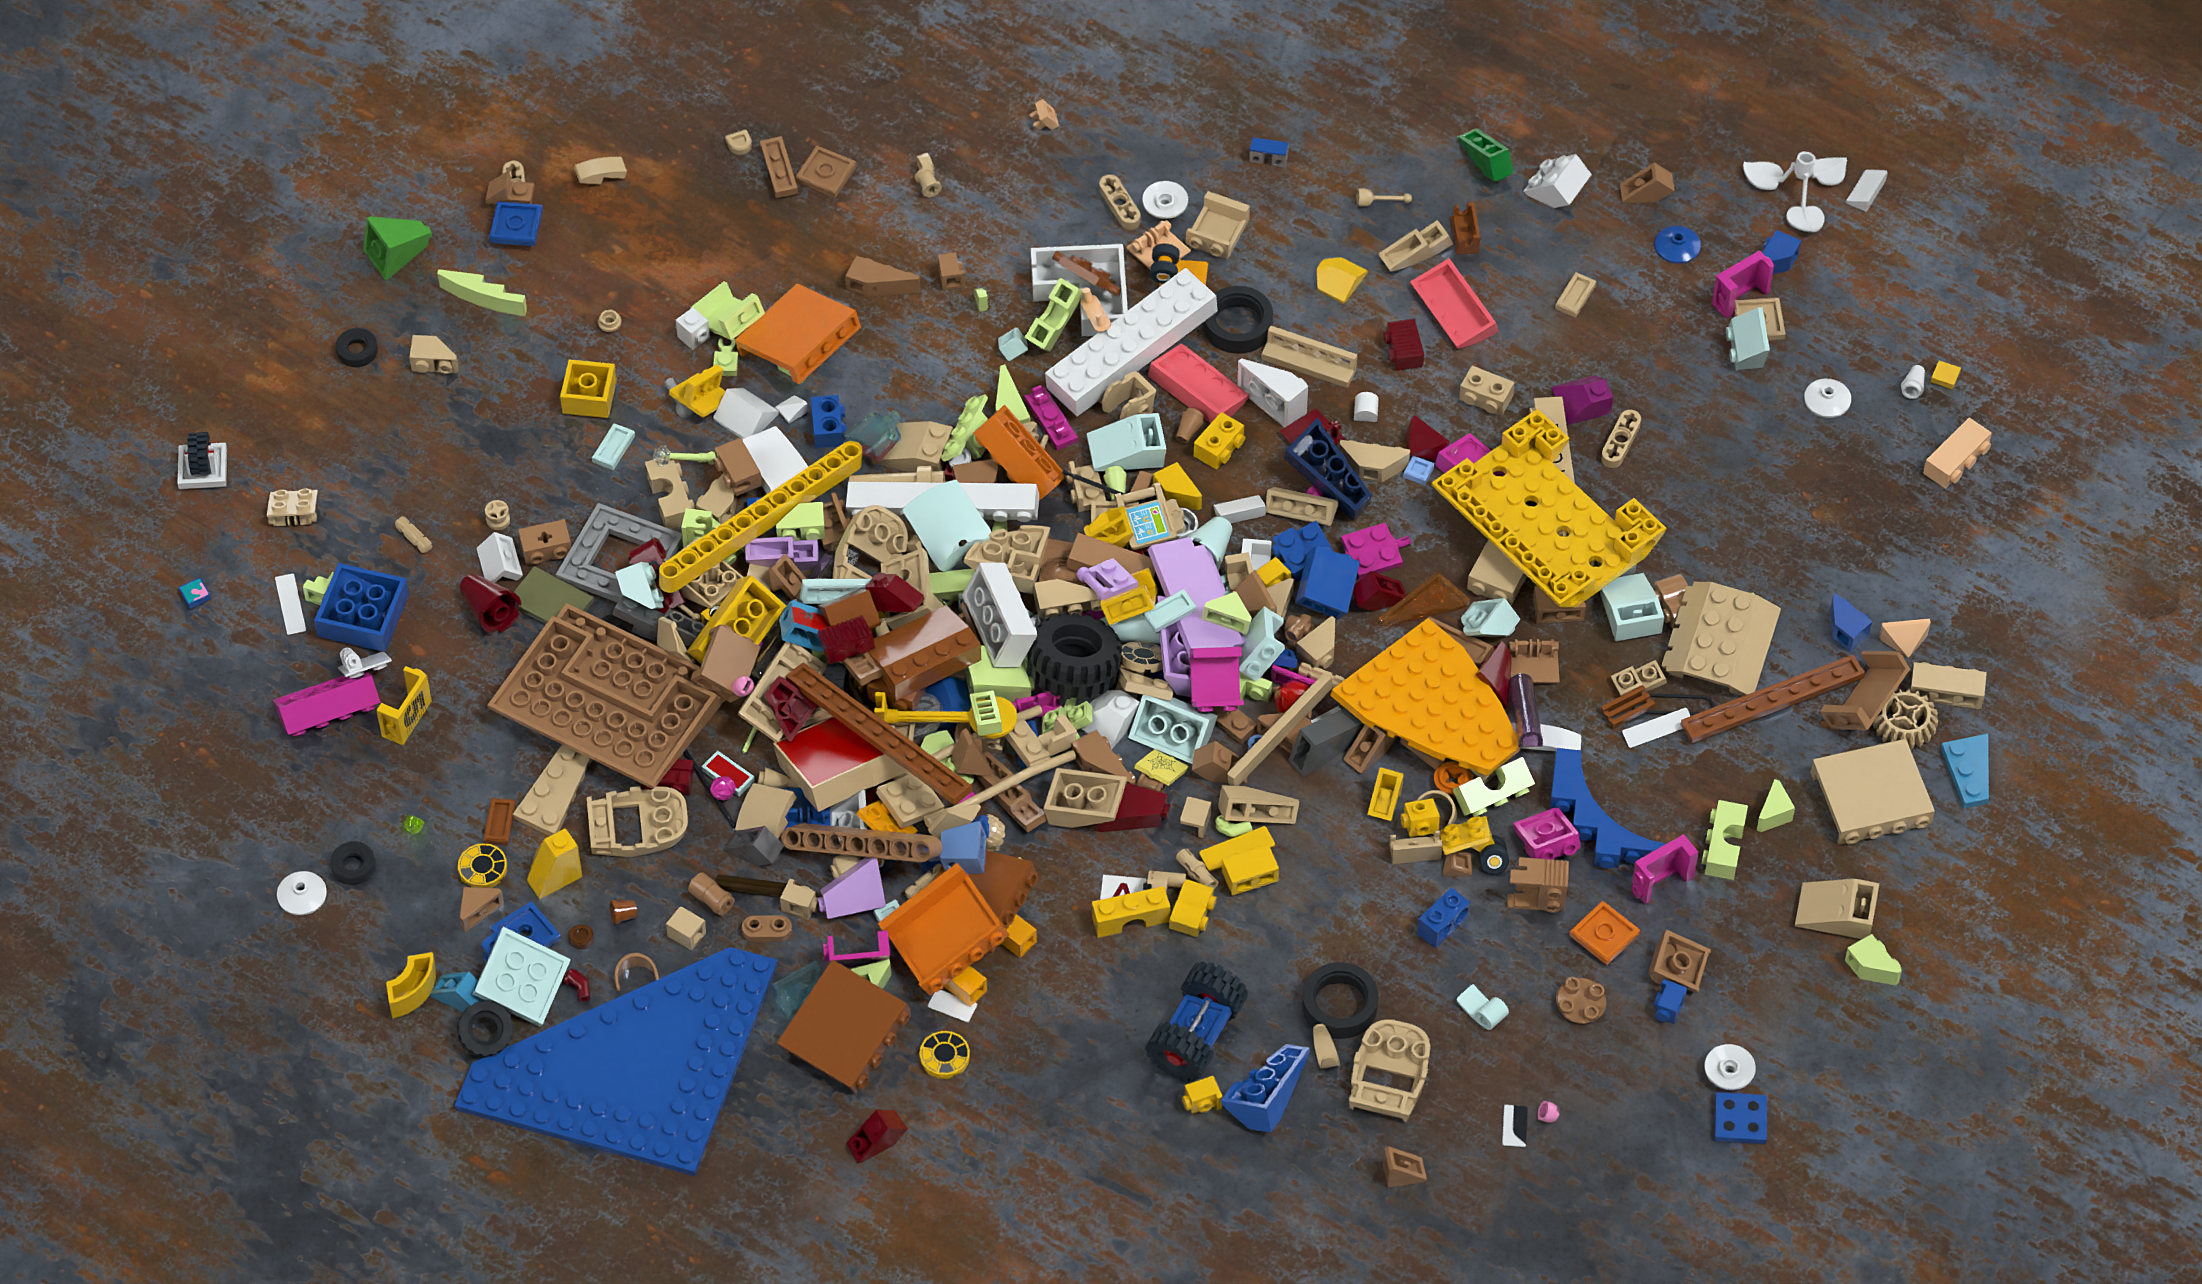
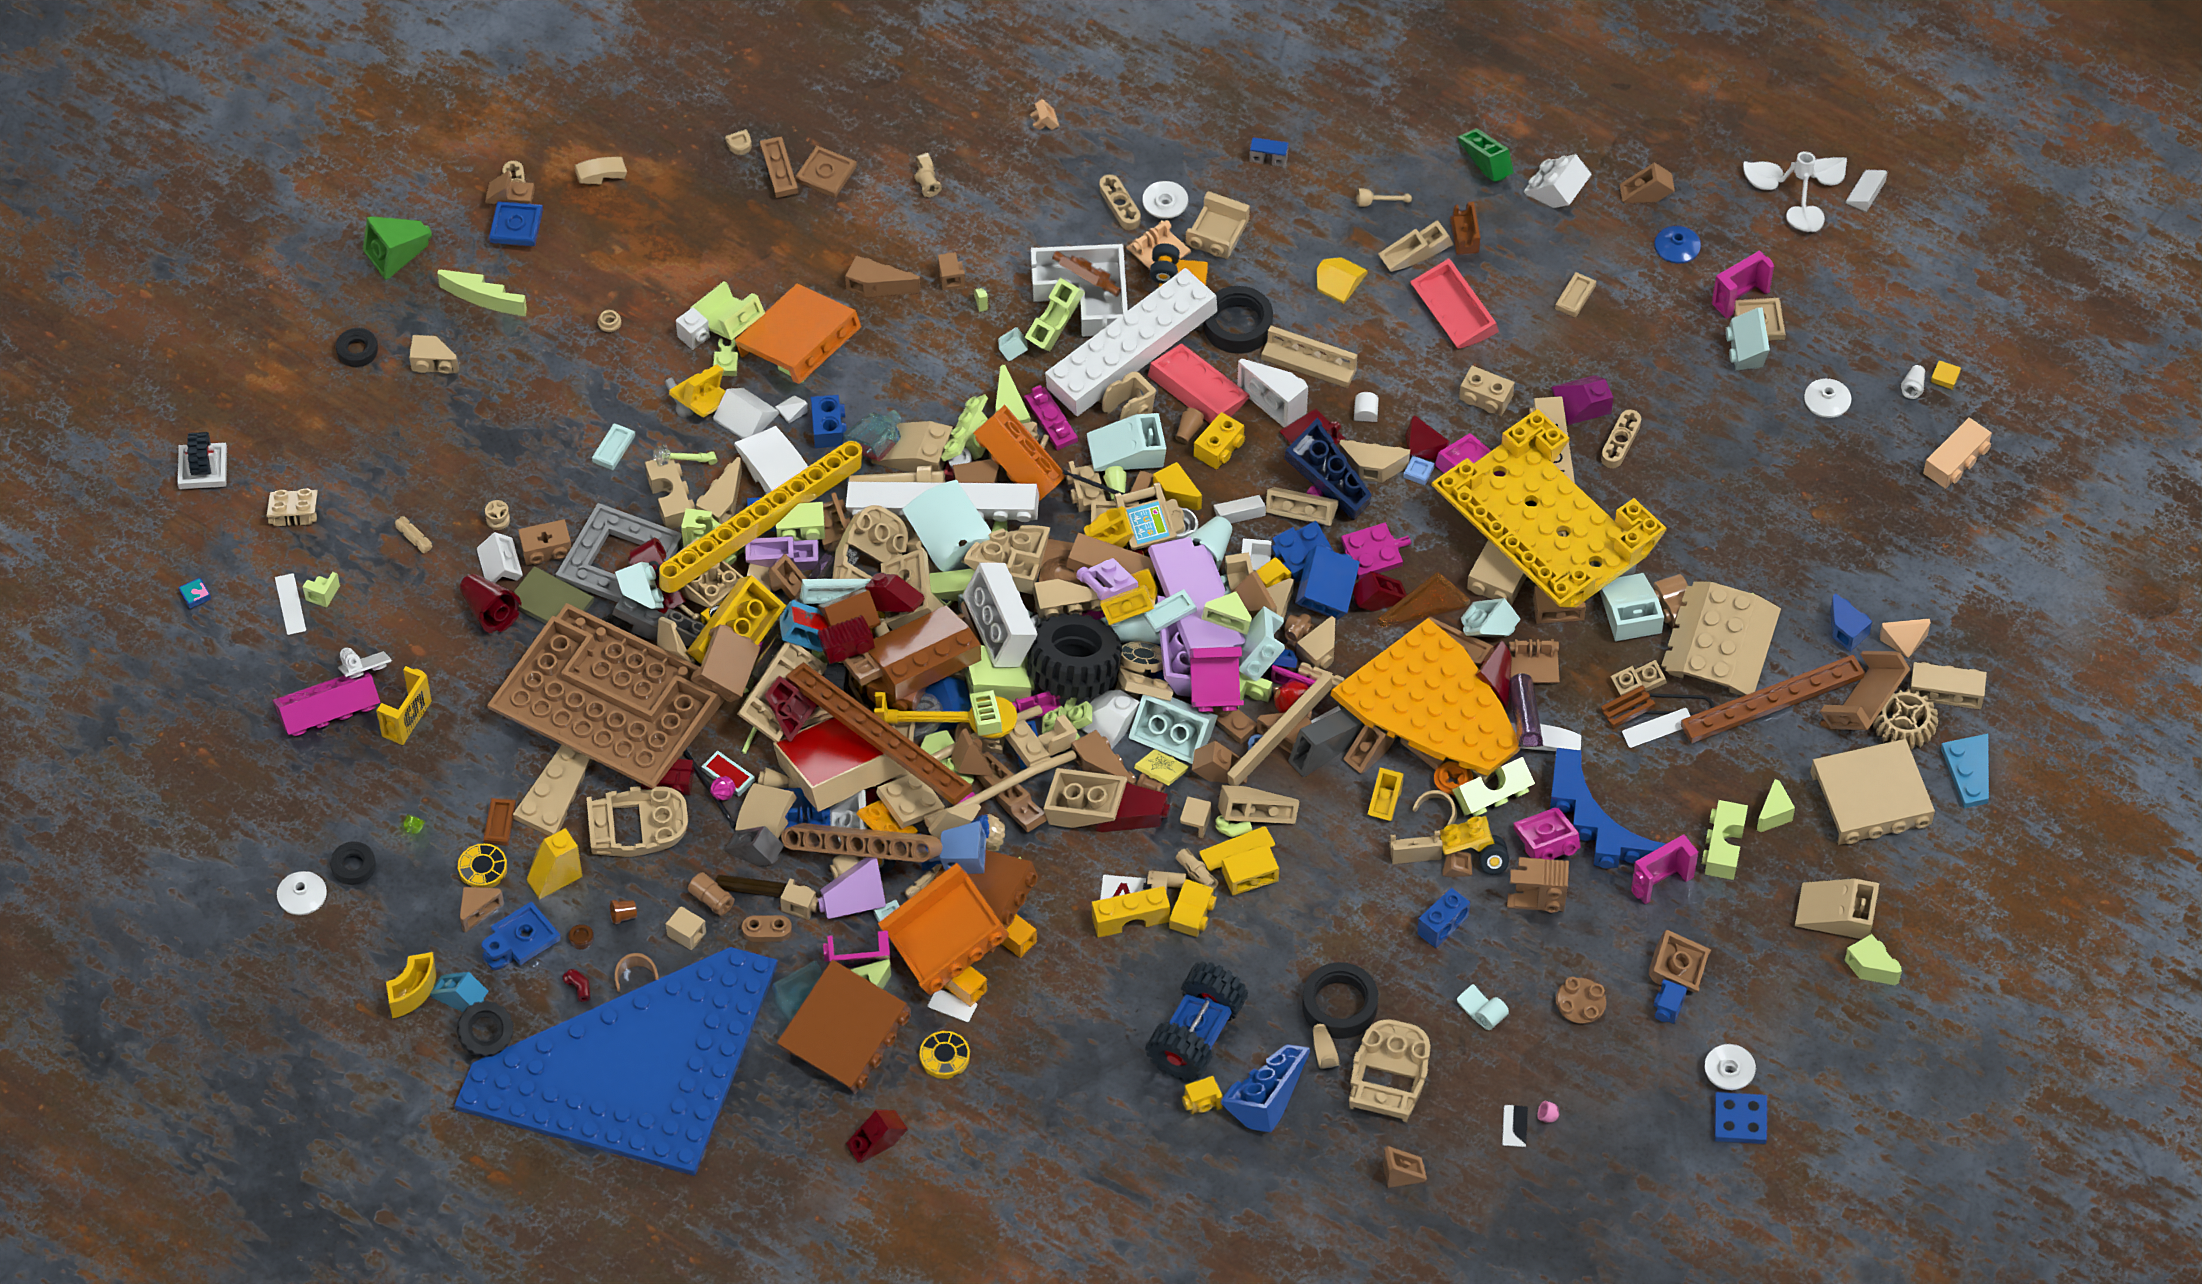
blue slope [314,563,409,652] -> none
light aqua plate [473,927,571,1027] -> none
yellow brick [560,359,617,418] -> none
medium nougat brick [713,438,762,496] -> none
bright pink hinge [732,676,754,697] -> none
light nougat piece [1081,288,1111,332] -> none
dark red brick [1383,318,1424,371] -> none
yellow brick [1401,799,1440,837] -> none
orange plate [1569,901,1640,965] -> none
blue slope [1763,230,1801,274] -> none

